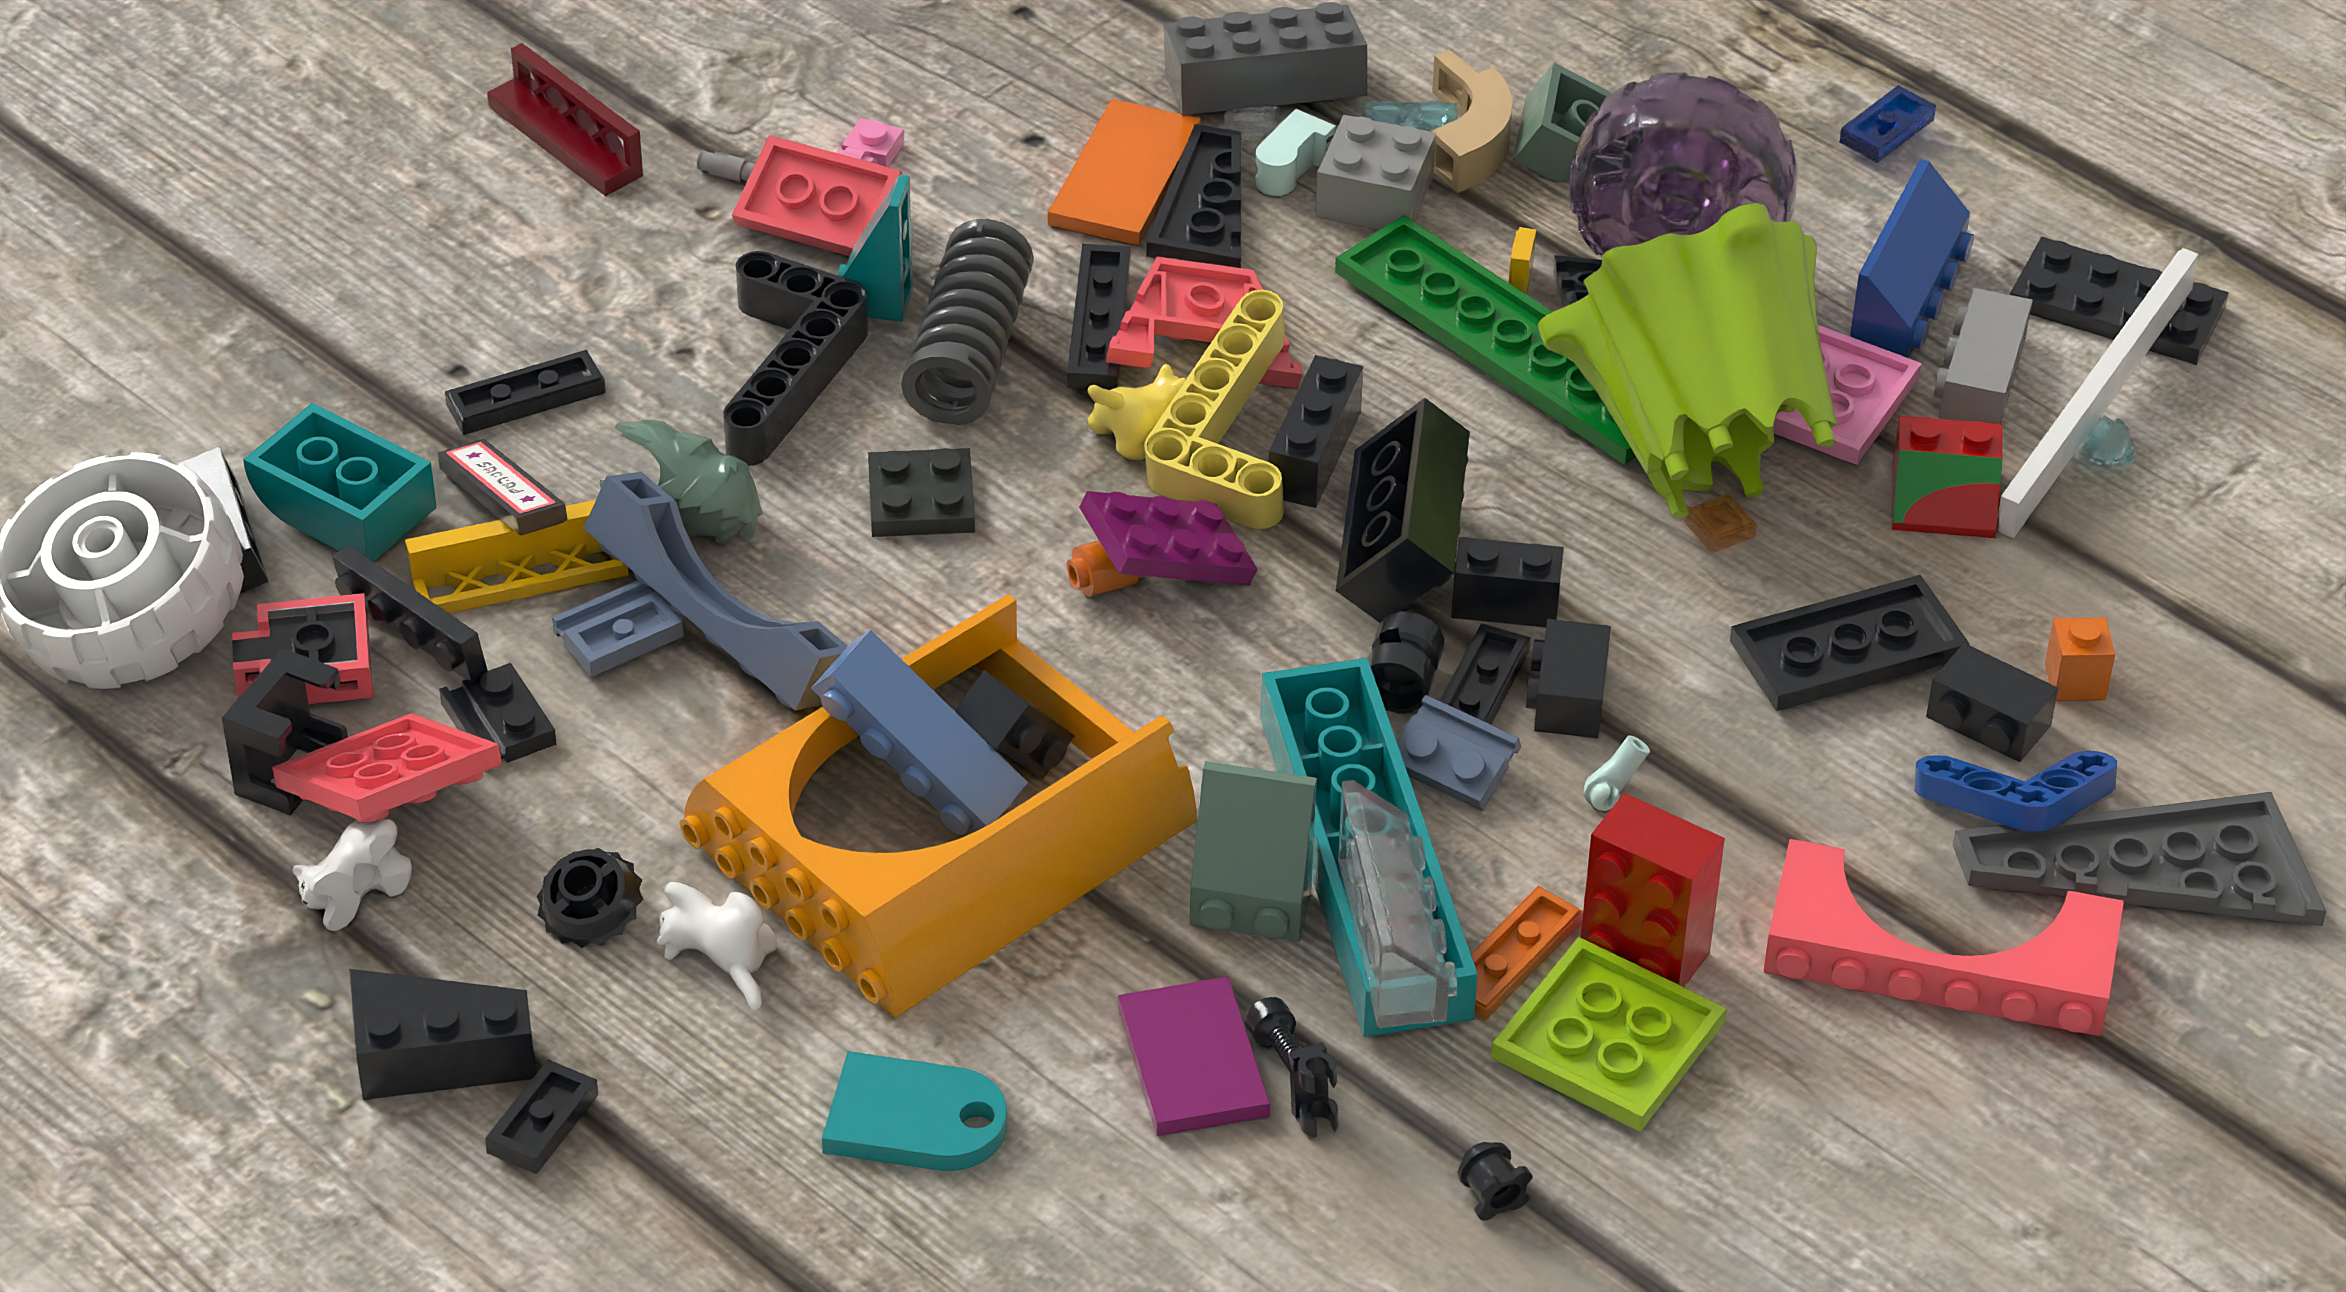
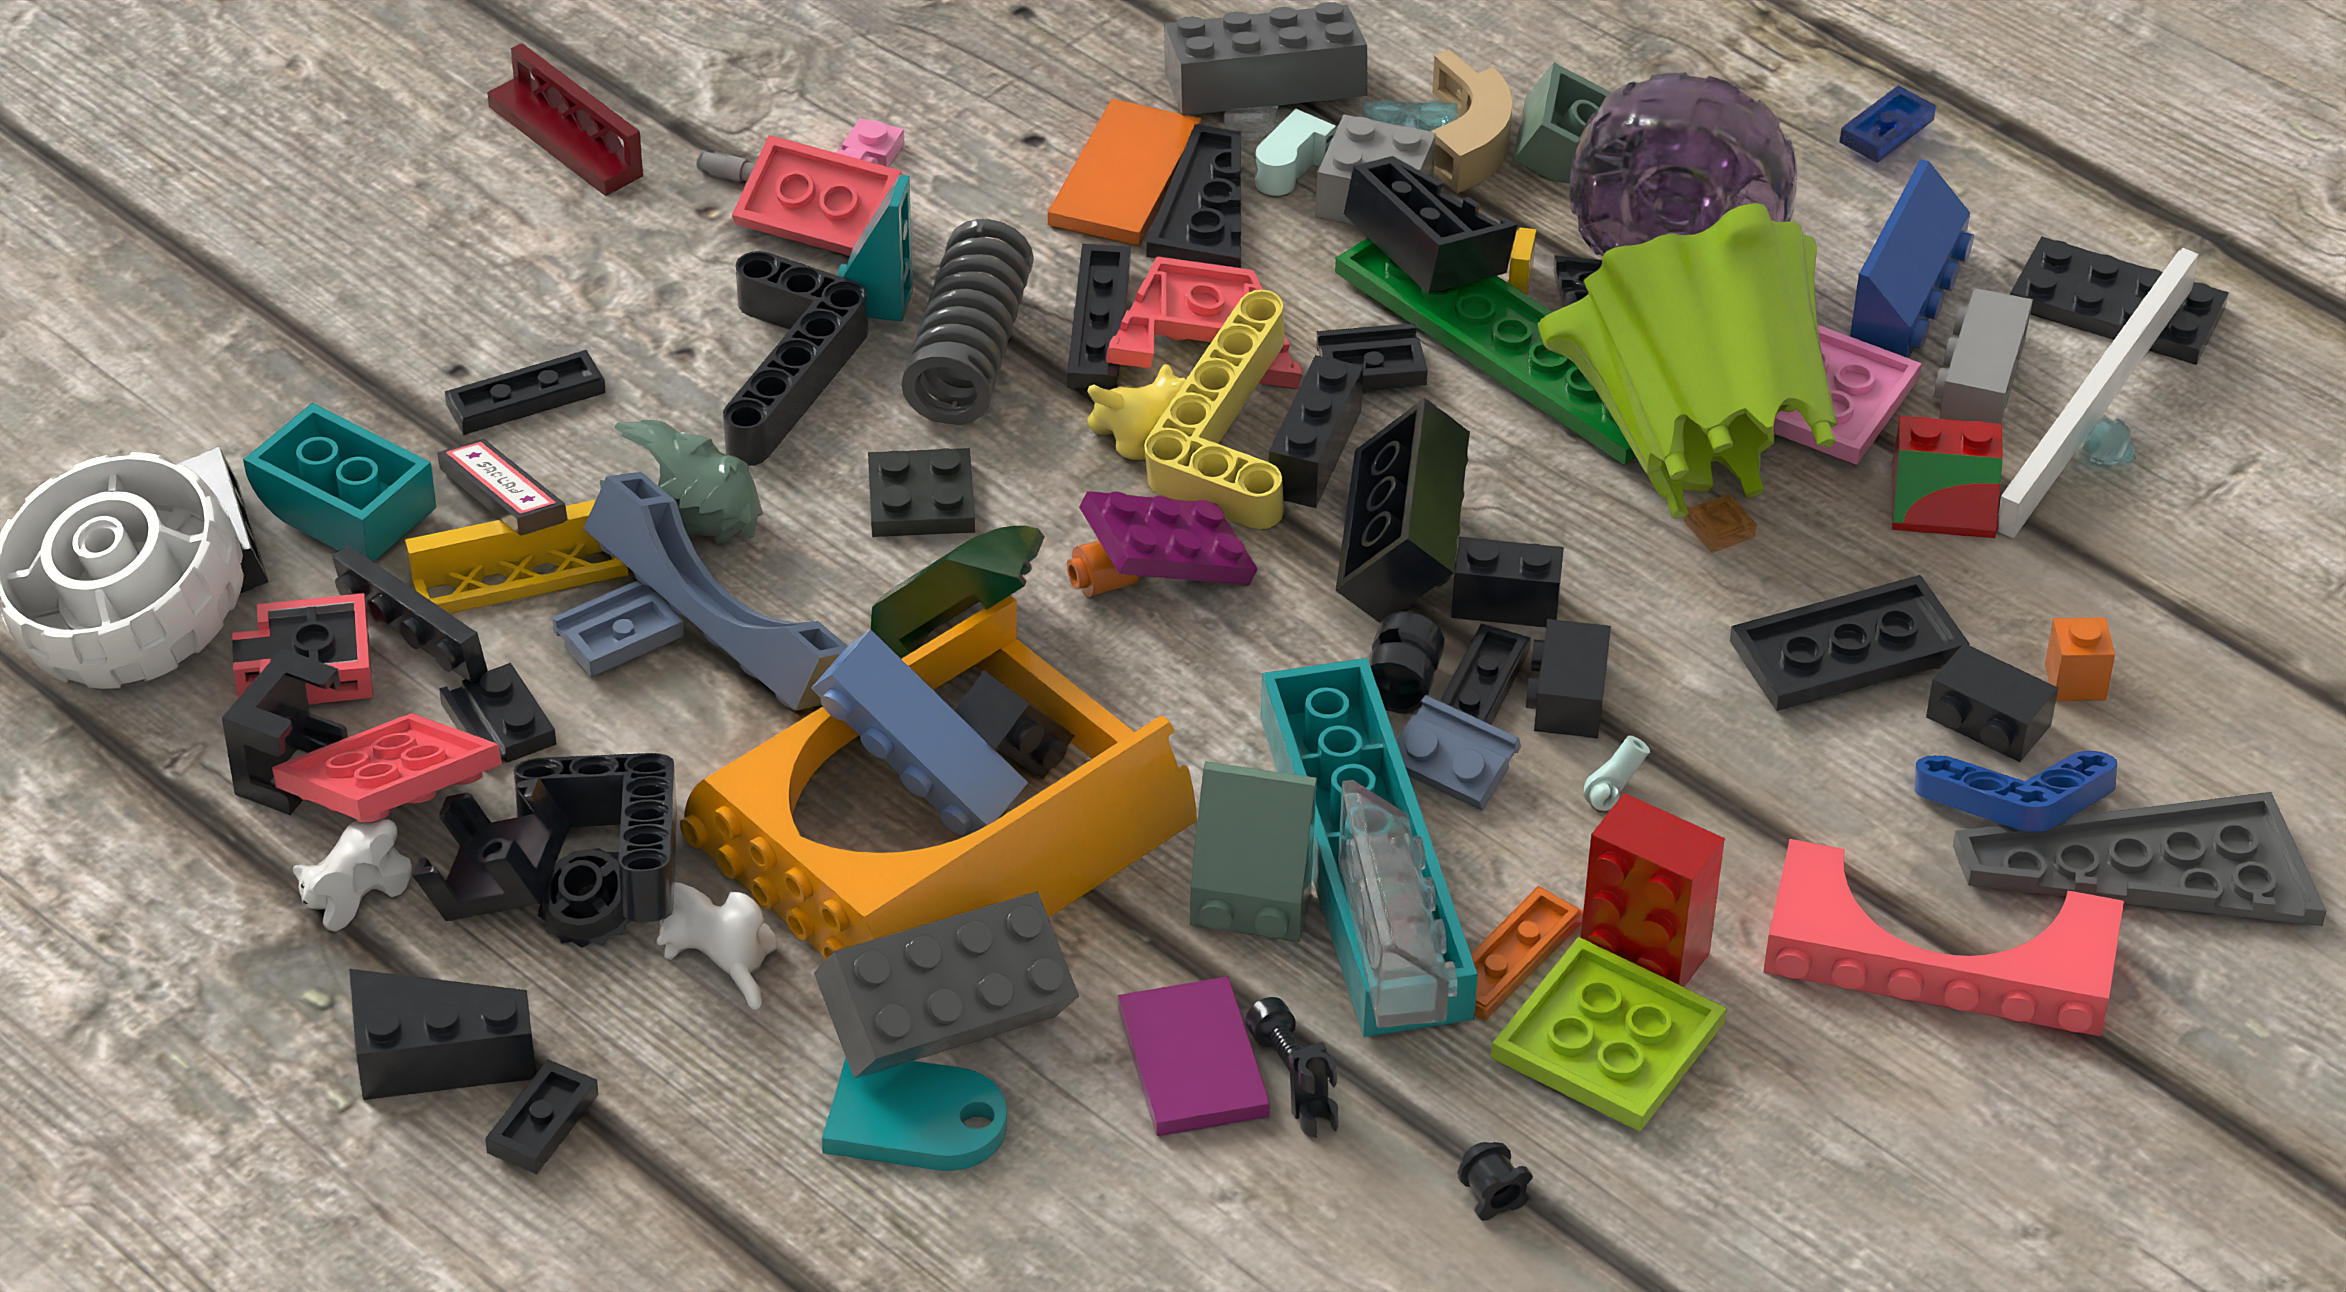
none -> black panel [412,778,571,921]
none -> black beam [514,753,677,923]
none -> dark grey brick [814,891,1079,1079]
none -> dark green wedge [871,525,1045,659]
none -> black plate [1316,323,1428,391]
none -> black wedge [1344,156,1518,294]

